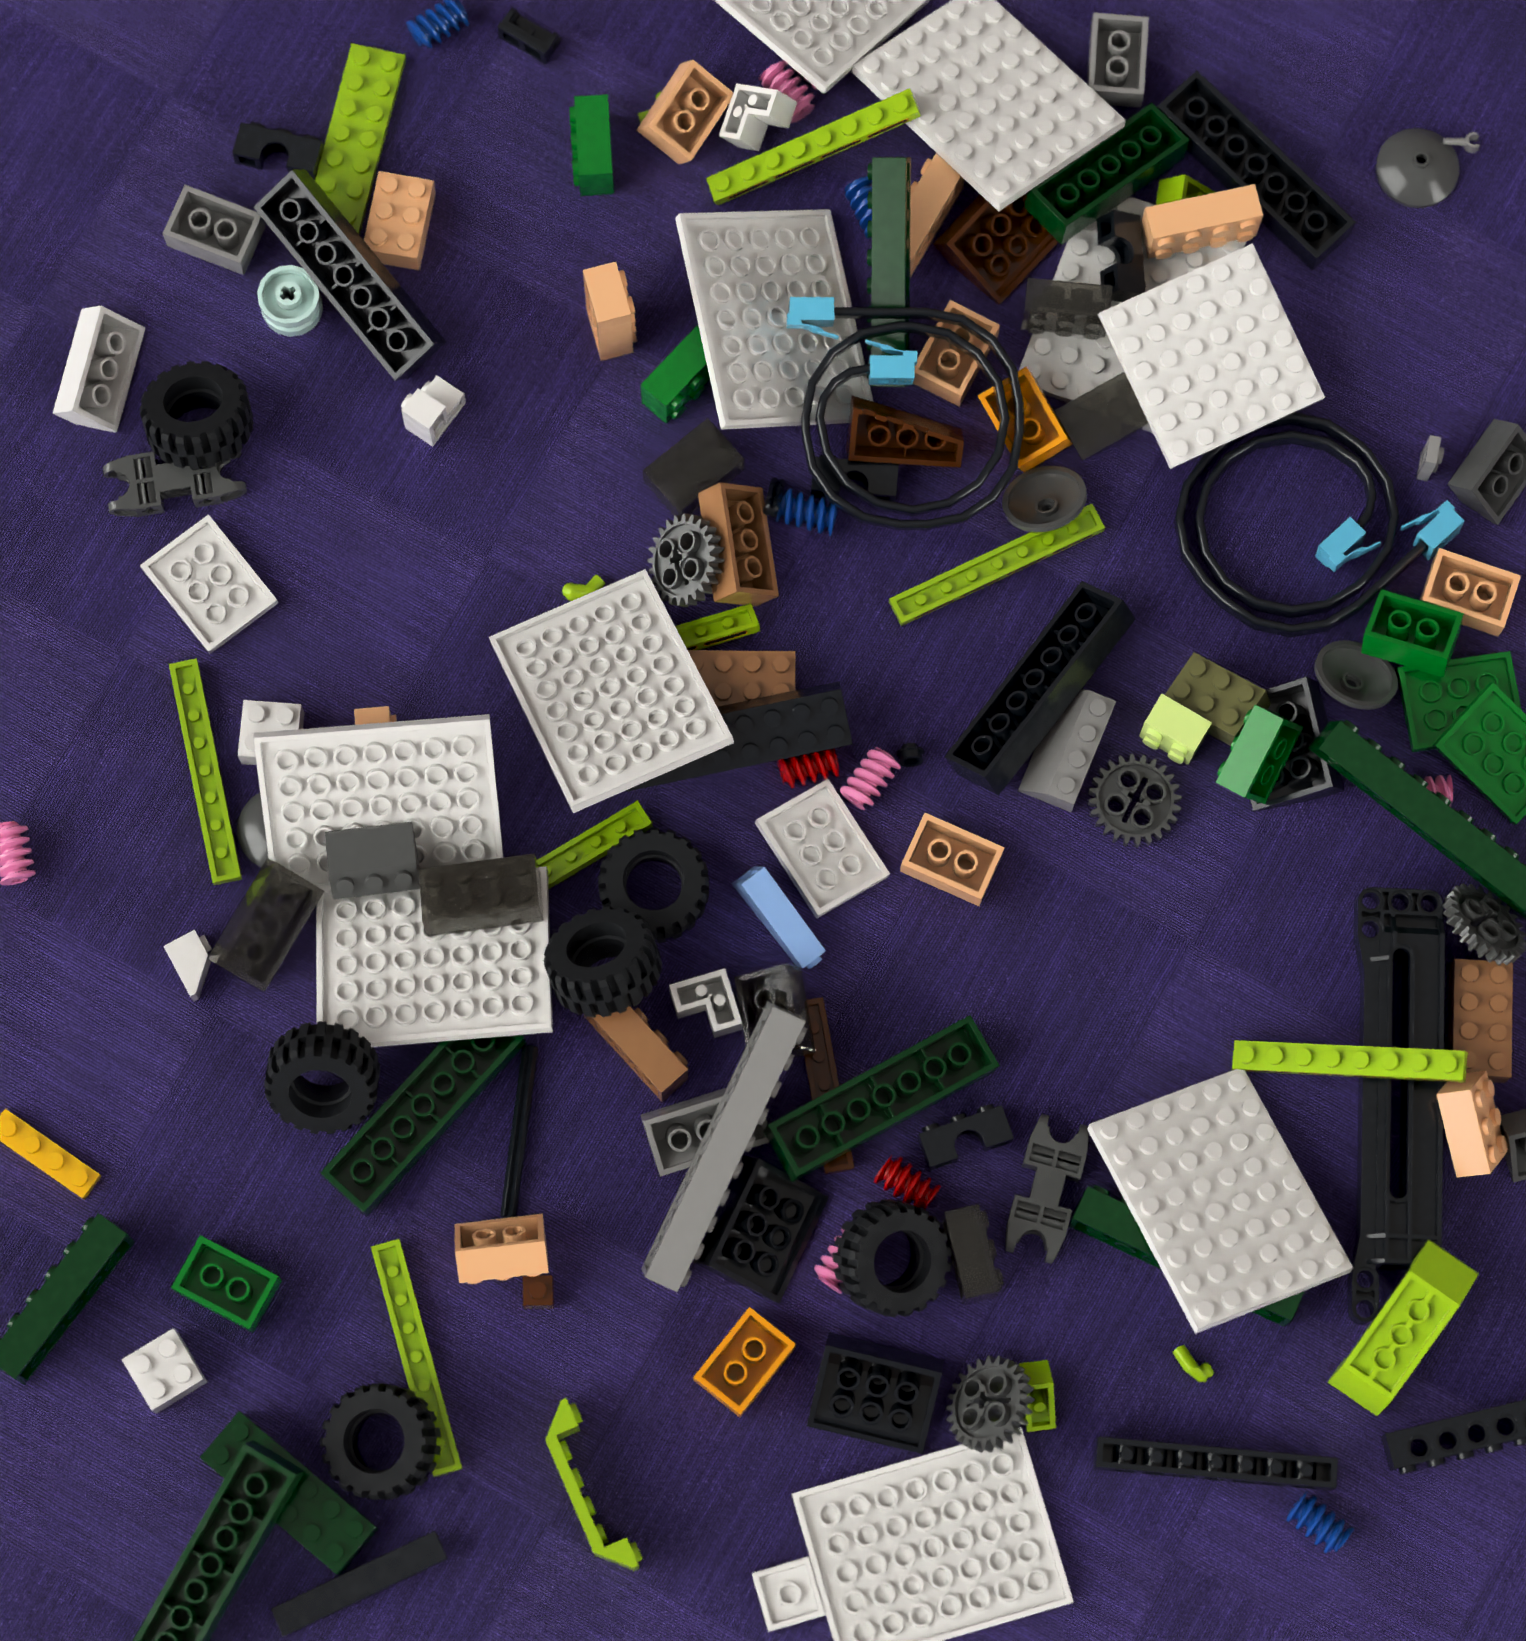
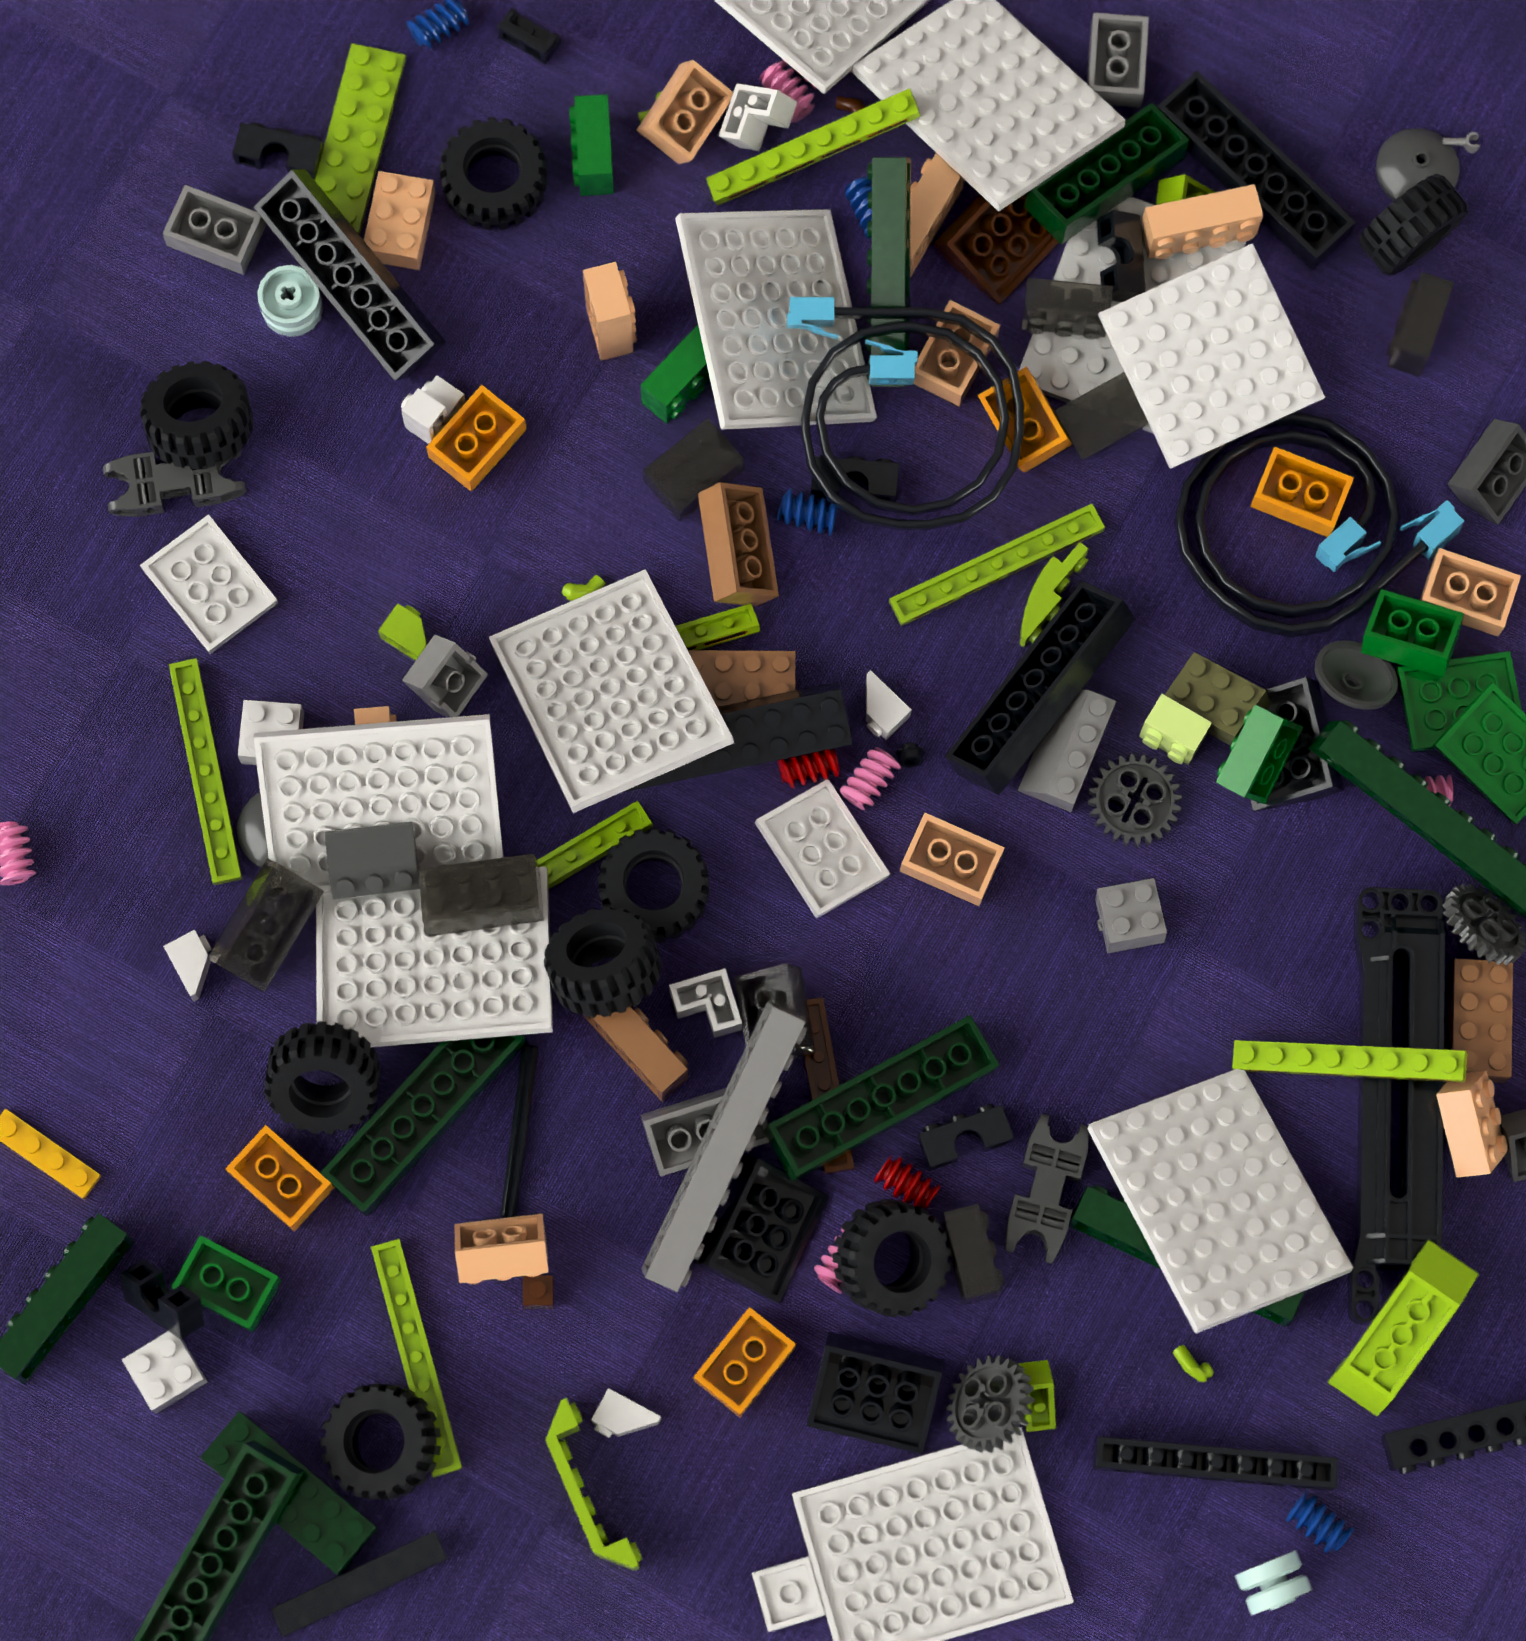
white slope [53,306,145,432] -> none
dark grey gear [647,513,724,607] -> none
light blue slope [731,866,826,969] -> none
black axle [763,477,786,517] -> none
reddish brown wedge [846,395,964,468] -> none
dark grey dish [1002,466,1087,532] -> none
light grey plate [1416,435,1444,481] -> none
none -> black arch [120,1259,204,1340]
none -> light orange brick [225,1125,334,1232]
none -> lime slope [378,603,427,661]
none -> light grey brick [402,634,488,717]
none -> light orange brick [426,385,527,492]
none -> black tyre [440,117,548,230]
none -> white slope [591,1388,661,1438]
none -> reddish brown arm [835,96,867,113]
none -> white slope [866,670,912,740]
none -> lime slope [1020,542,1089,647]
none -> light grey brick [1095,878,1167,953]
none -> light aqua wheel [1235,1550,1313,1615]
none -> light orange brick [1250,446,1354,537]
none -> black tyre [1359,173,1468,276]
none -> clear smoke brick [1386,272,1454,377]

